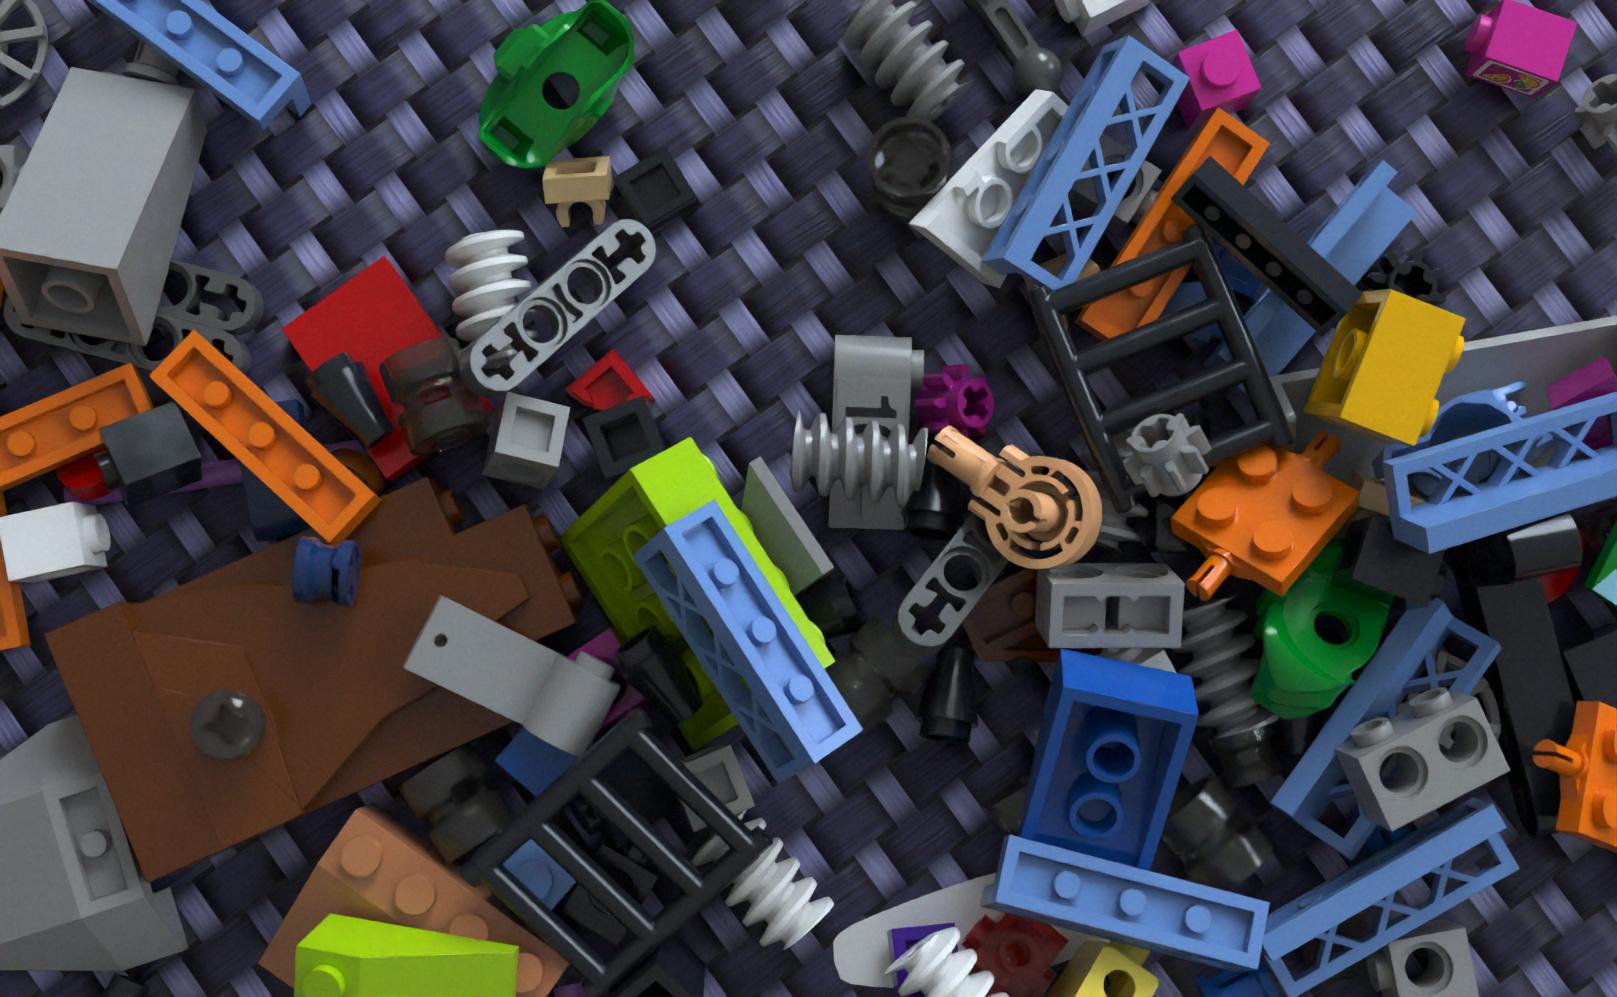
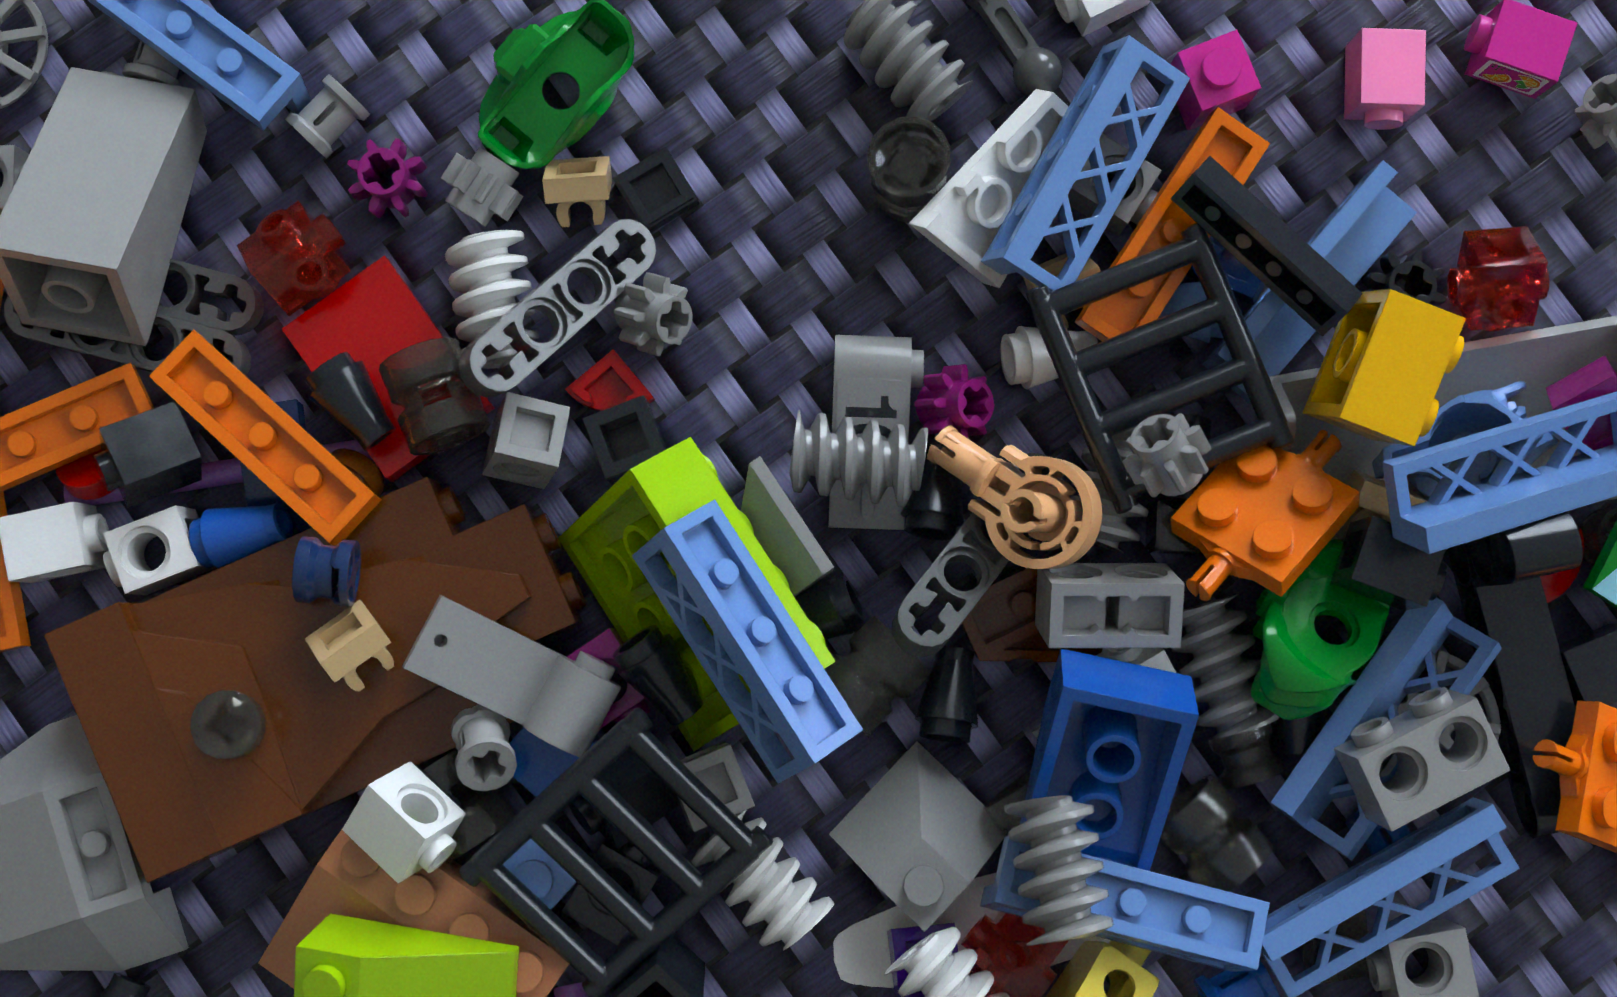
none -> white brick [103,505,216,595]
none -> blue cone [189,502,293,569]
none -> clear red brick [237,200,351,316]
none -> light grey bush [285,74,370,159]
none -> tan tile [305,600,394,692]
none -> white brick [342,761,466,884]
none -> magenta gear [347,138,428,219]
none -> light grey gear [441,147,524,227]
none -> light grey bush [451,704,517,791]
none -> light grey gear [613,272,693,356]
none -> light grey slope [829,741,1010,932]
none -> white cone [1000,326,1098,389]
none -> light grey piece [1004,795,1114,946]
none -> bright pink brick [1344,28,1426,130]
none -> clear red brick [1447,226,1549,331]

